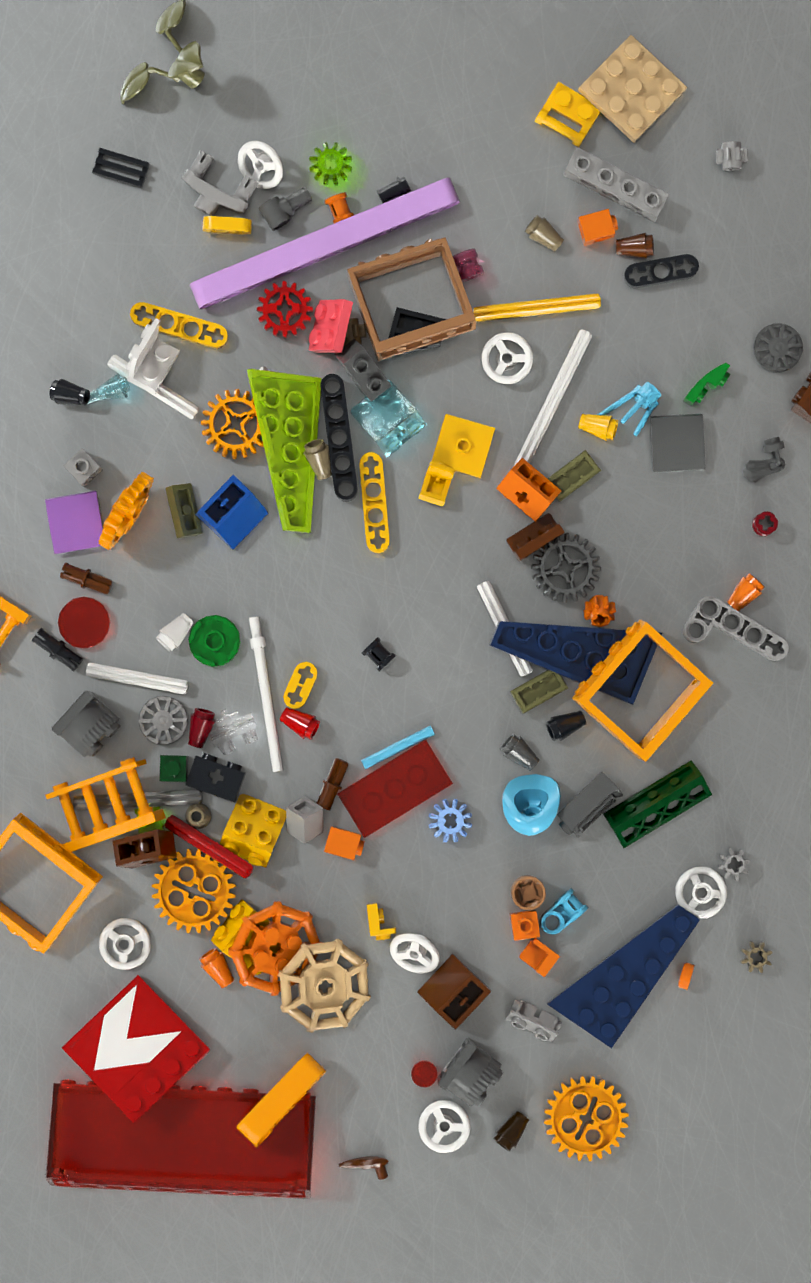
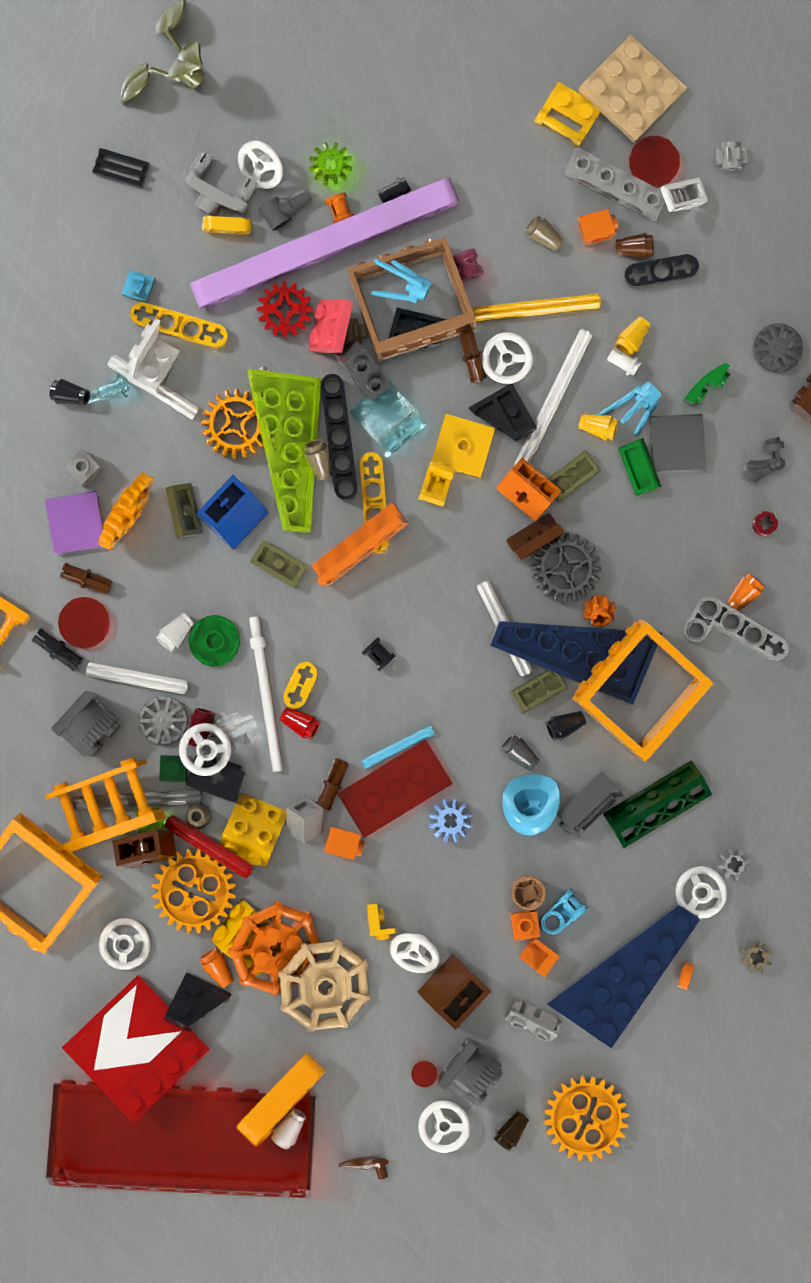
none -> medium azure tile [122,270,155,303]
none -> black wing [163,972,231,1031]
none -> white piece [179,723,231,776]
none -> olive plate [250,540,308,588]
none -> white cone [271,1109,306,1149]
none -> orange fence [311,502,409,586]
none -> medium azure plant [371,259,432,304]
none -> reddish brown axle [460,330,486,383]
none -> black wing [469,384,538,442]
none -> white pin [607,346,642,376]
none -> yellow cone [615,317,651,356]
none -> green tile [618,438,662,496]
none -> clear red tile [629,136,680,188]
none -> white slope [660,177,708,212]

